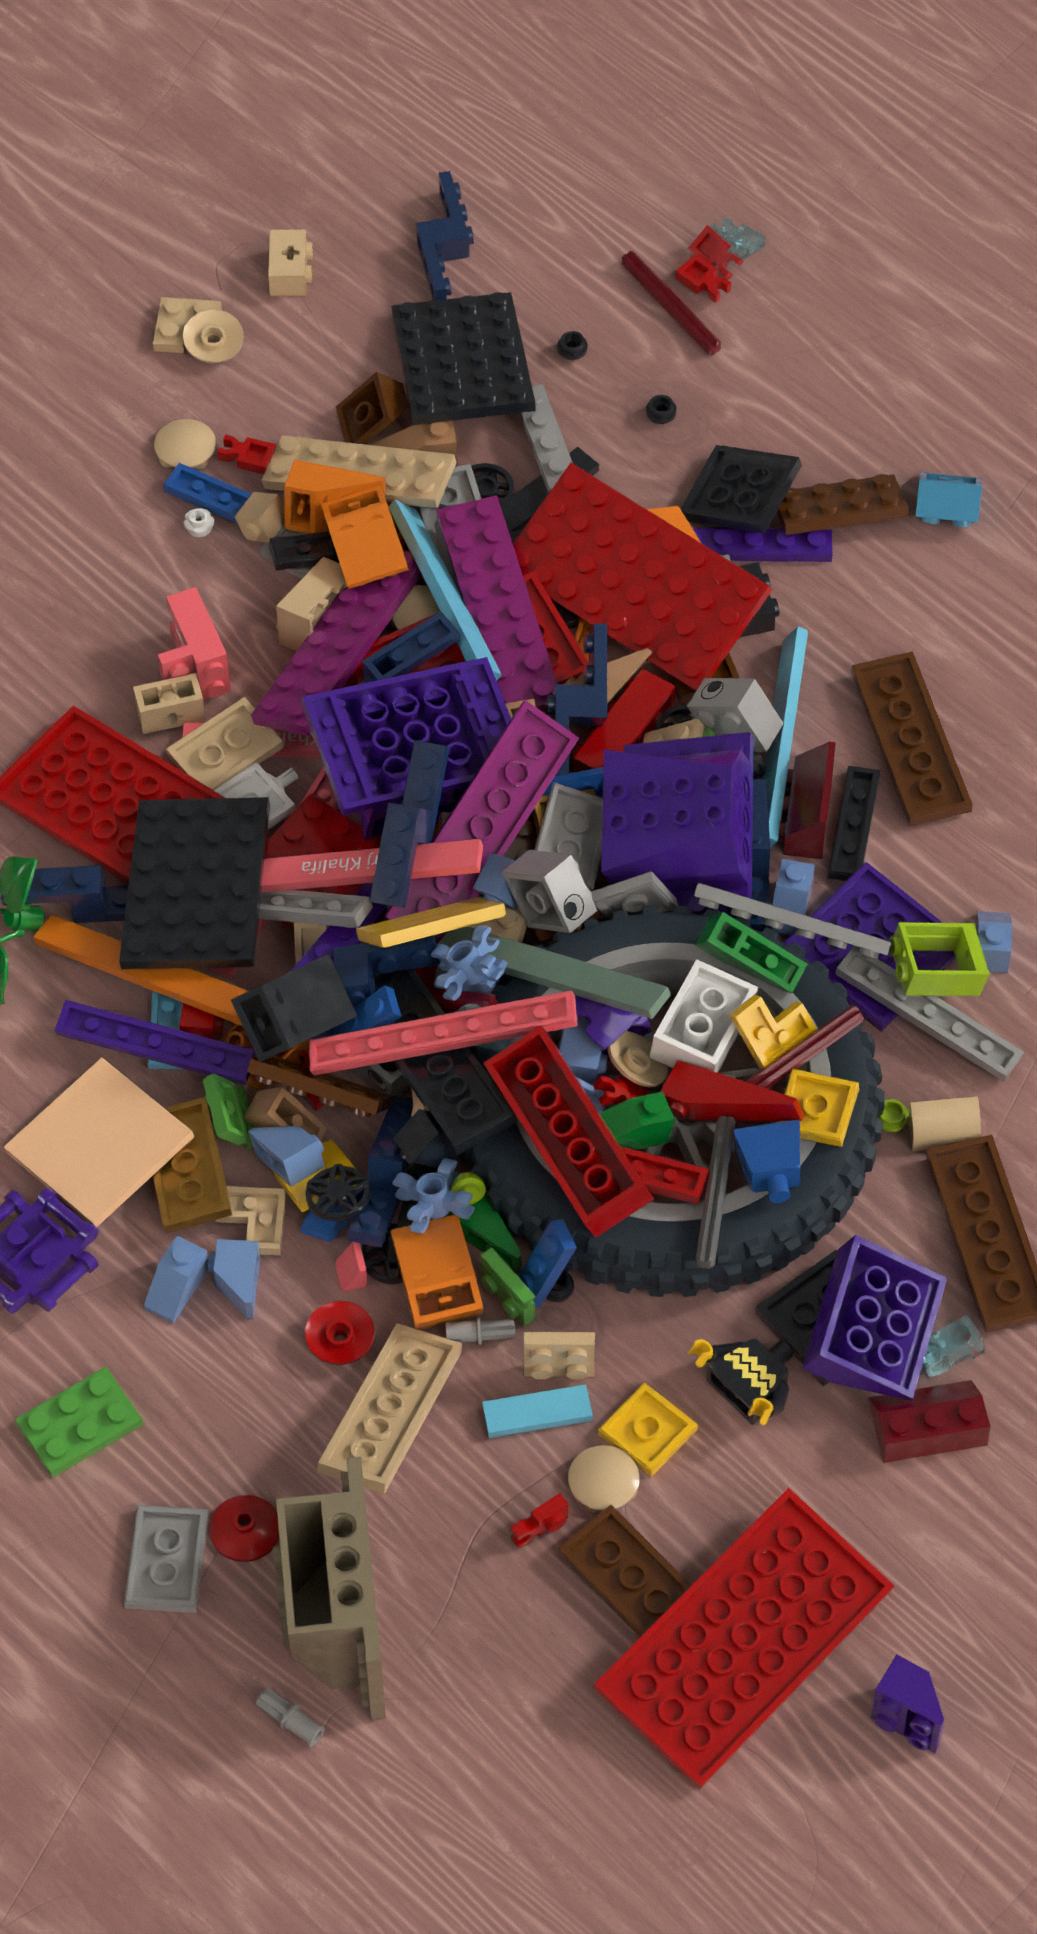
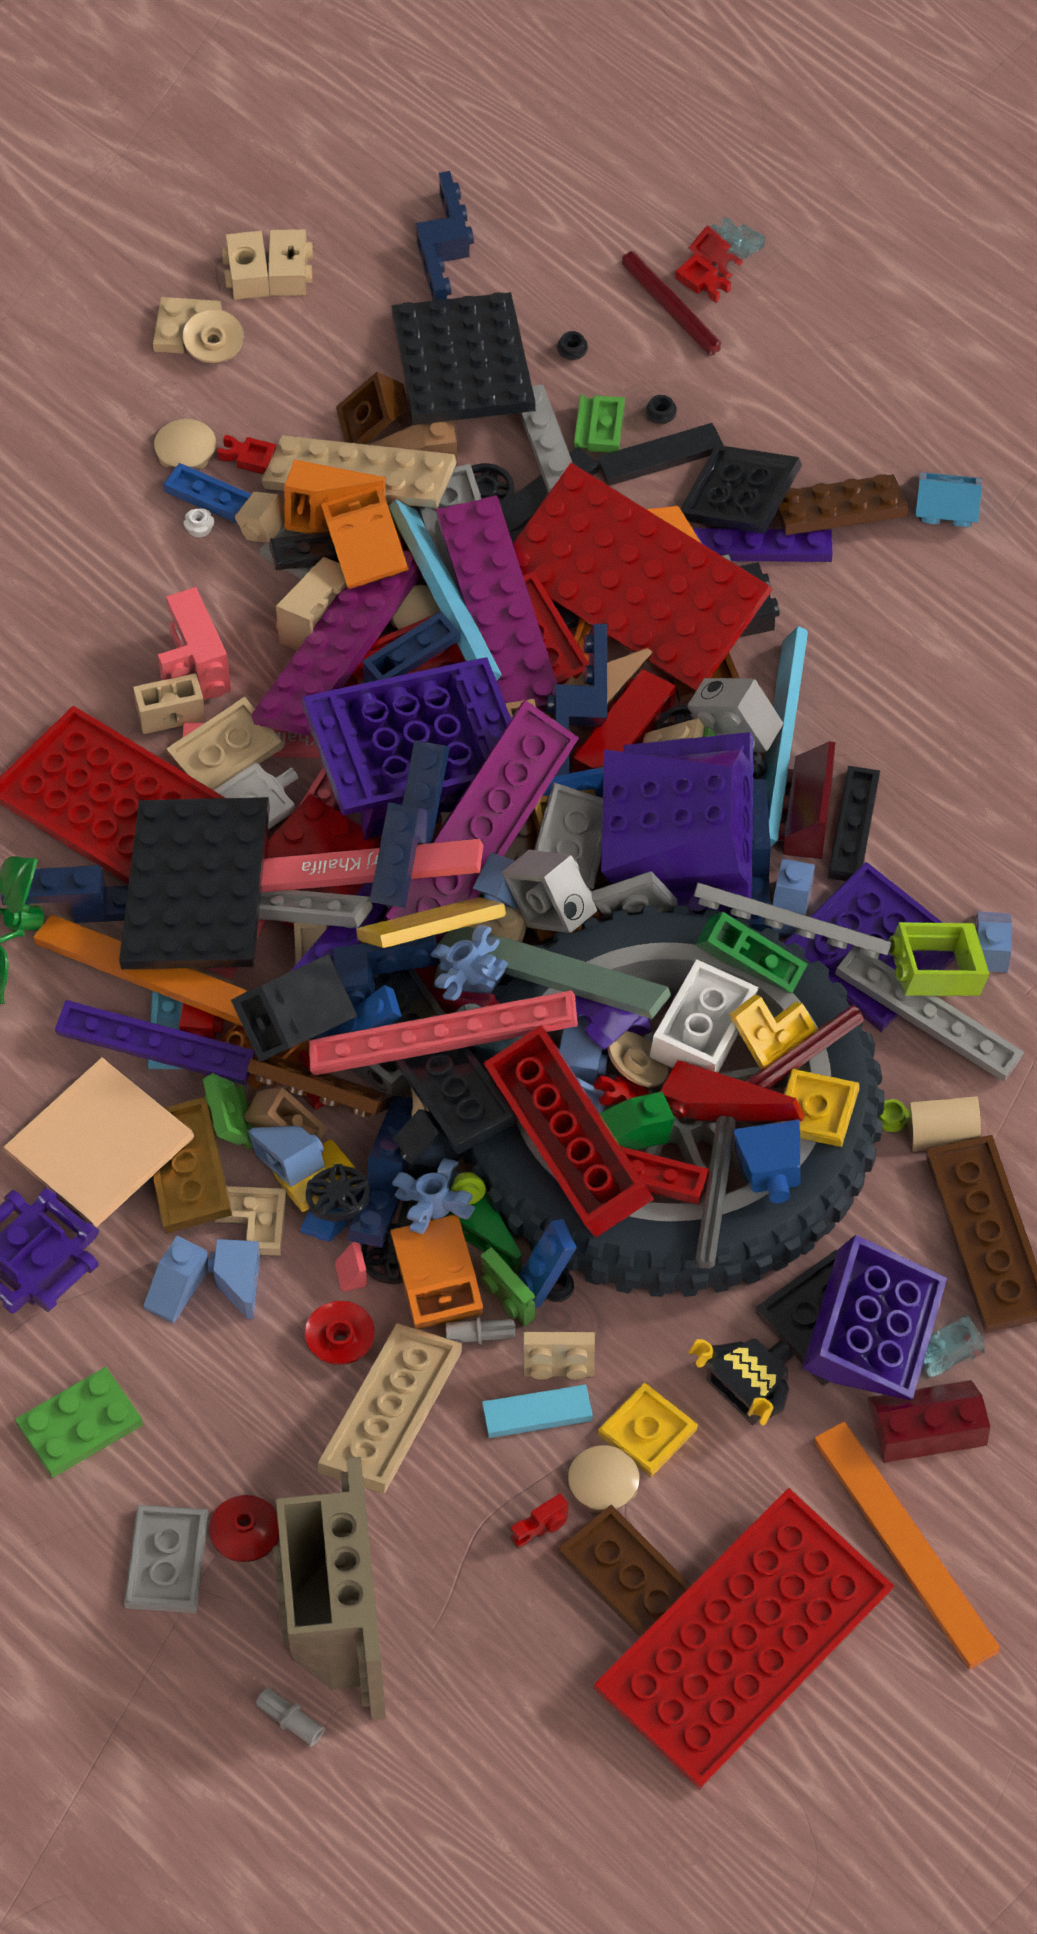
reddish brown plate [851,651,973,826] -> none
dark purple slope [871,1654,944,1754] -> none
none -> tan brick [221,231,270,300]
none -> bright green plate [574,395,625,453]
none -> black tile [597,422,724,486]
none -> orange tile [814,1421,1001,1670]

